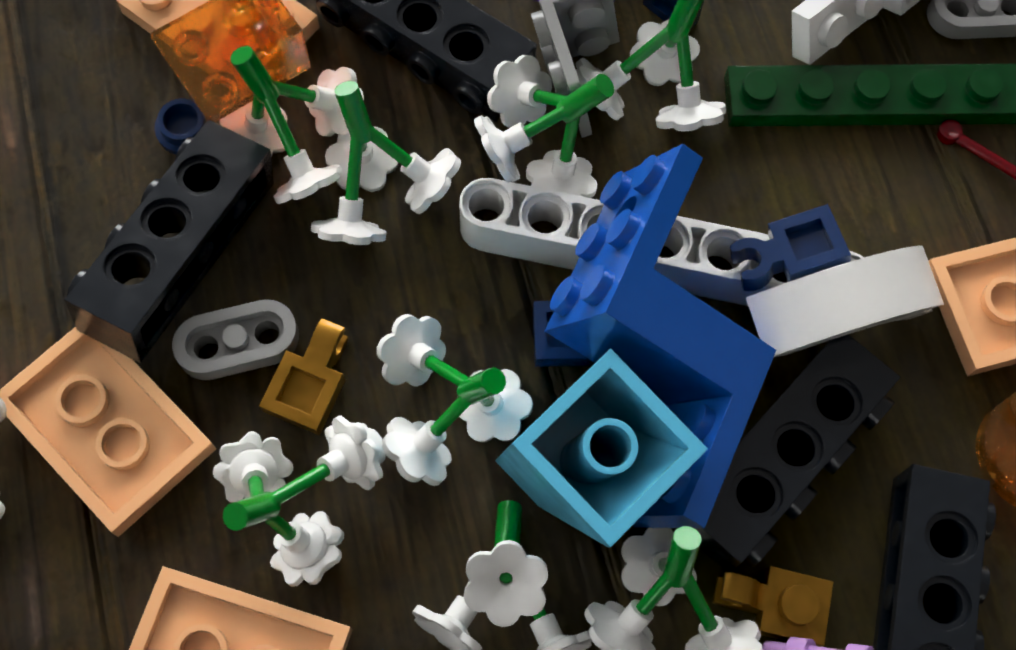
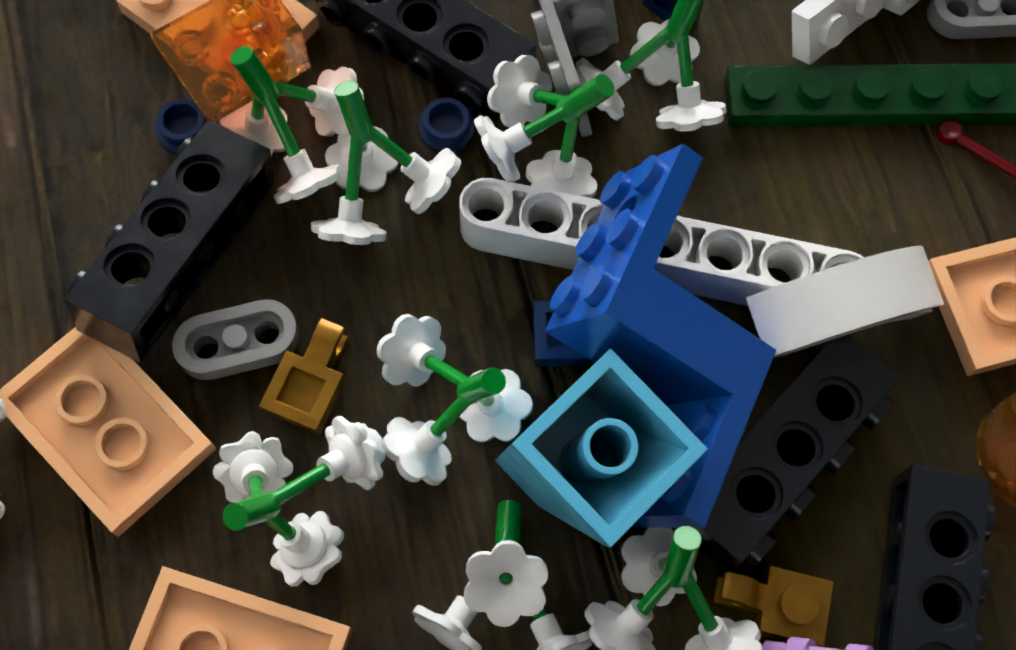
dark blue plate [730,204,851,291] -> none
none -> dark blue plate [418,97,475,154]

